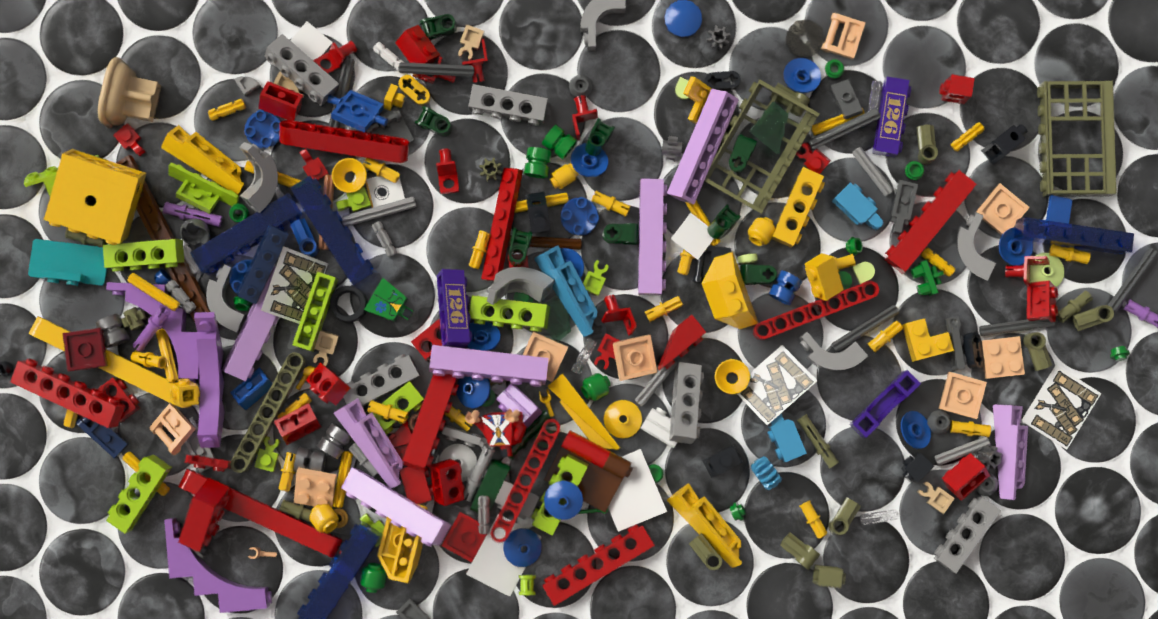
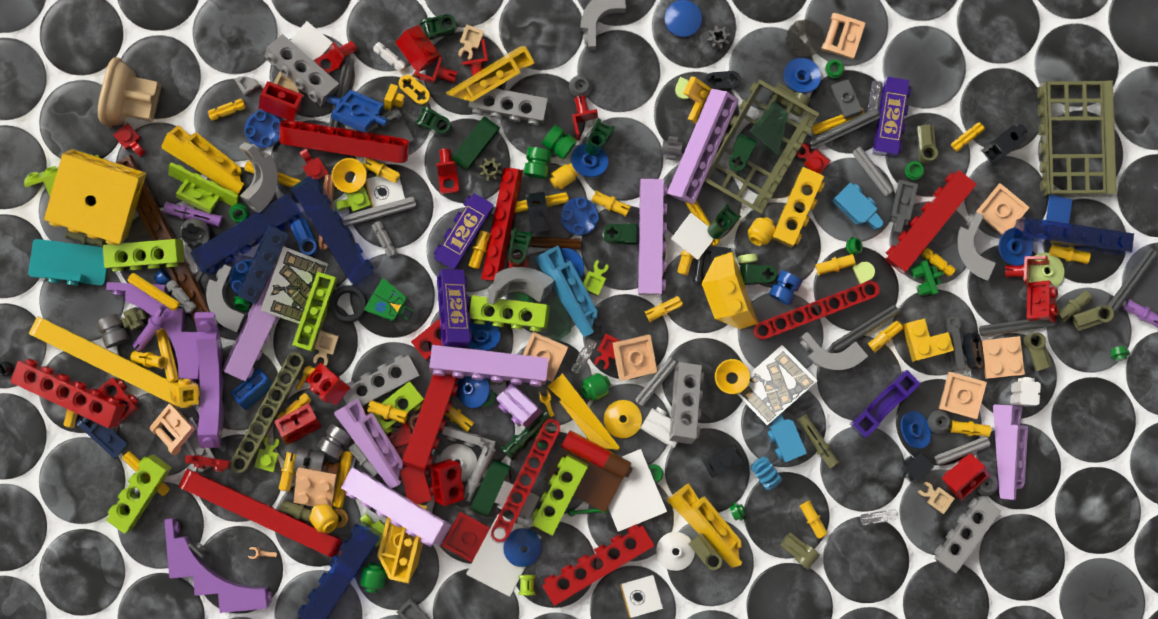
dark red plate [62,328,108,372] -> none
red brick [178,478,230,552] -> none
dark grey axle [398,62,474,77] -> none
torso [465,409,526,457] -> none
light grey axle [478,496,490,534] -> none
blue dish [544,481,583,520] -> none
red bracket [601,295,637,336] -> none
red slope [658,315,706,371] -> none
yellow brick [805,253,844,301] -> none
olive brick [813,565,846,589] -> none
olive piece [828,497,861,535] -> none
green plate [839,271,852,290] -> none
red brick [939,74,975,104] -> none
flat silver gear [978,445,1002,469] -> none
sticker [1021,365,1101,450] -> none
none -> reddish brown wheel [321,460,340,482]
none -> dark purple brick [434,193,494,270]
none -> yellow wedge [446,46,535,102]
none -> dark green beam [452,116,500,171]
none -> white sticker [620,575,663,618]
none -> white dish [656,532,695,571]
none -> white brick [1010,377,1041,407]

